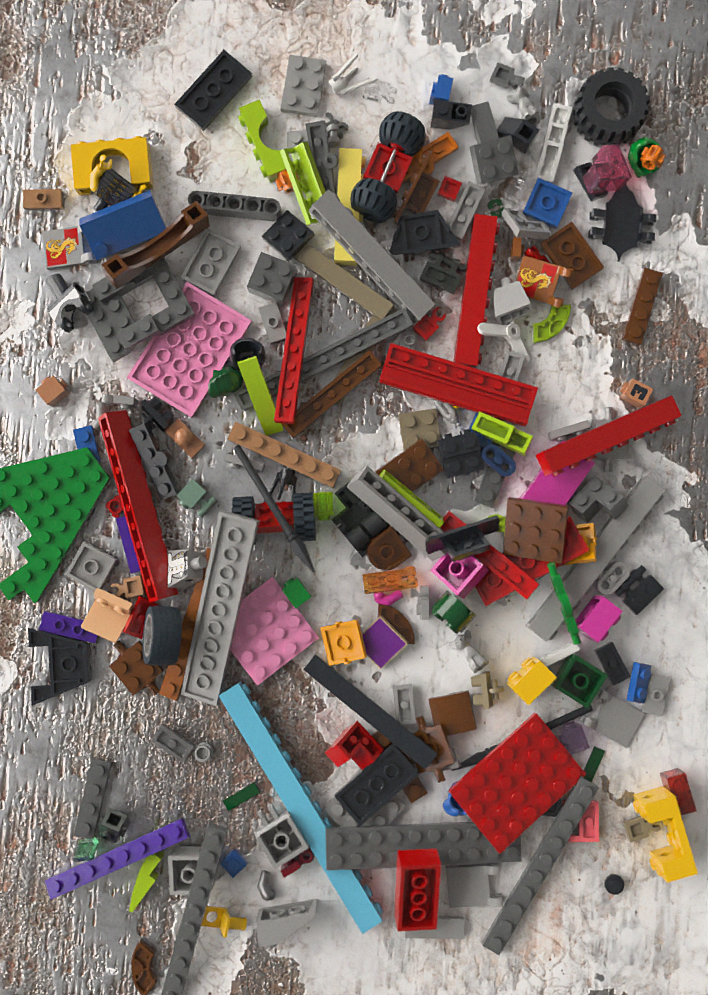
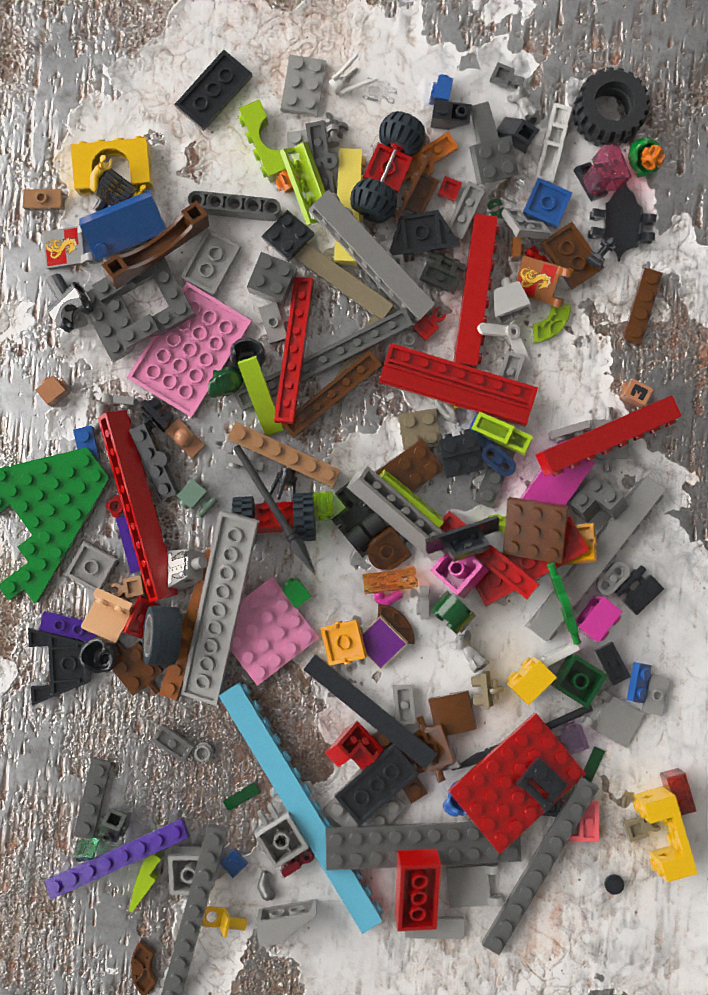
none -> black piece [79,637,118,674]
none -> black plate [516,757,568,812]
none -> black bar [586,237,616,269]

